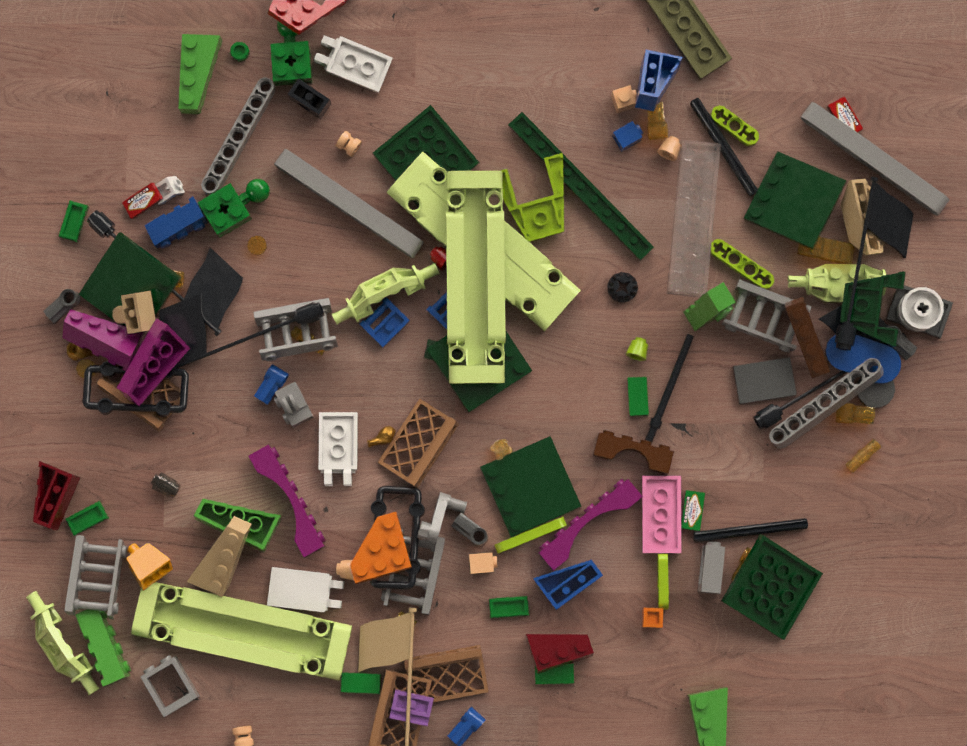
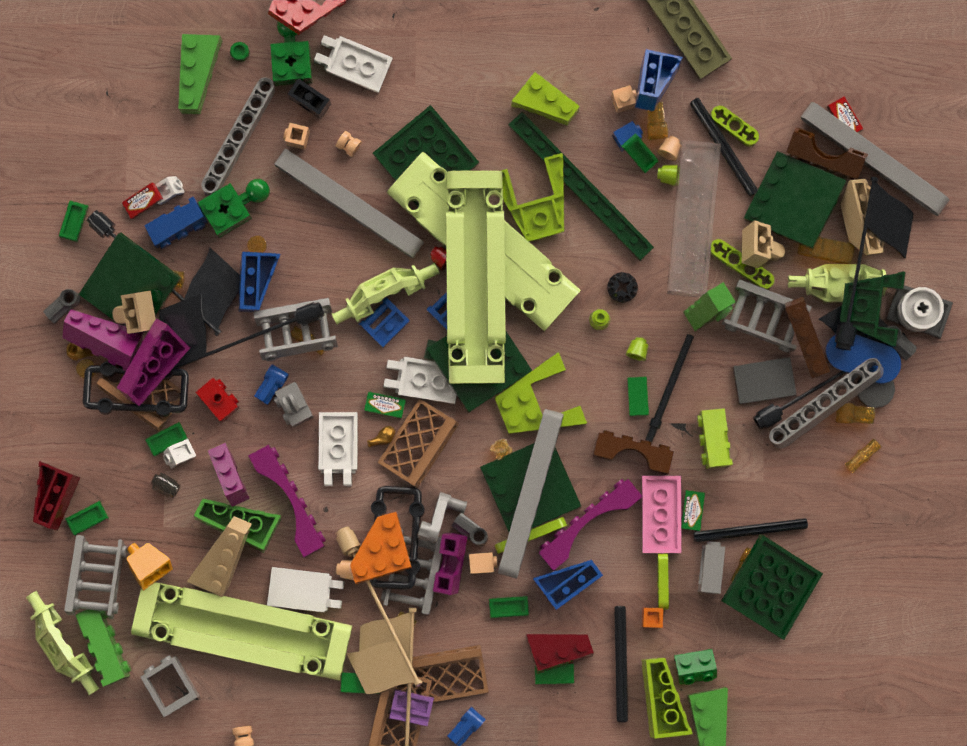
none -> green tile [145,422,188,457]
none -> white bracket [163,439,196,469]
none -> red brick [196,378,239,423]
none -> magenta arch [208,443,250,507]
none -> blue wedge [238,252,281,312]
none -> light nougat brick [283,123,310,150]
none -> tan flag [335,527,423,694]
none -> tile [364,392,406,419]
none -> white tile [383,357,456,404]
none -> magenta arch [433,533,468,595]
none -> lime wing [495,352,587,434]
none -> light grey beam [498,409,564,579]
none -> lime wedge [511,72,580,126]
none -> lime hat [589,309,610,330]
none -> black axle [614,606,628,722]
none -> green tile [622,133,659,173]
none -> lime wedge [641,657,693,739]
none -> lime hat [657,165,678,186]
none -> green bracket [674,649,717,685]
none -> lime wedge [697,408,733,469]
none -> tan brick [742,220,785,268]
none -> reddish brown arch [786,127,868,180]

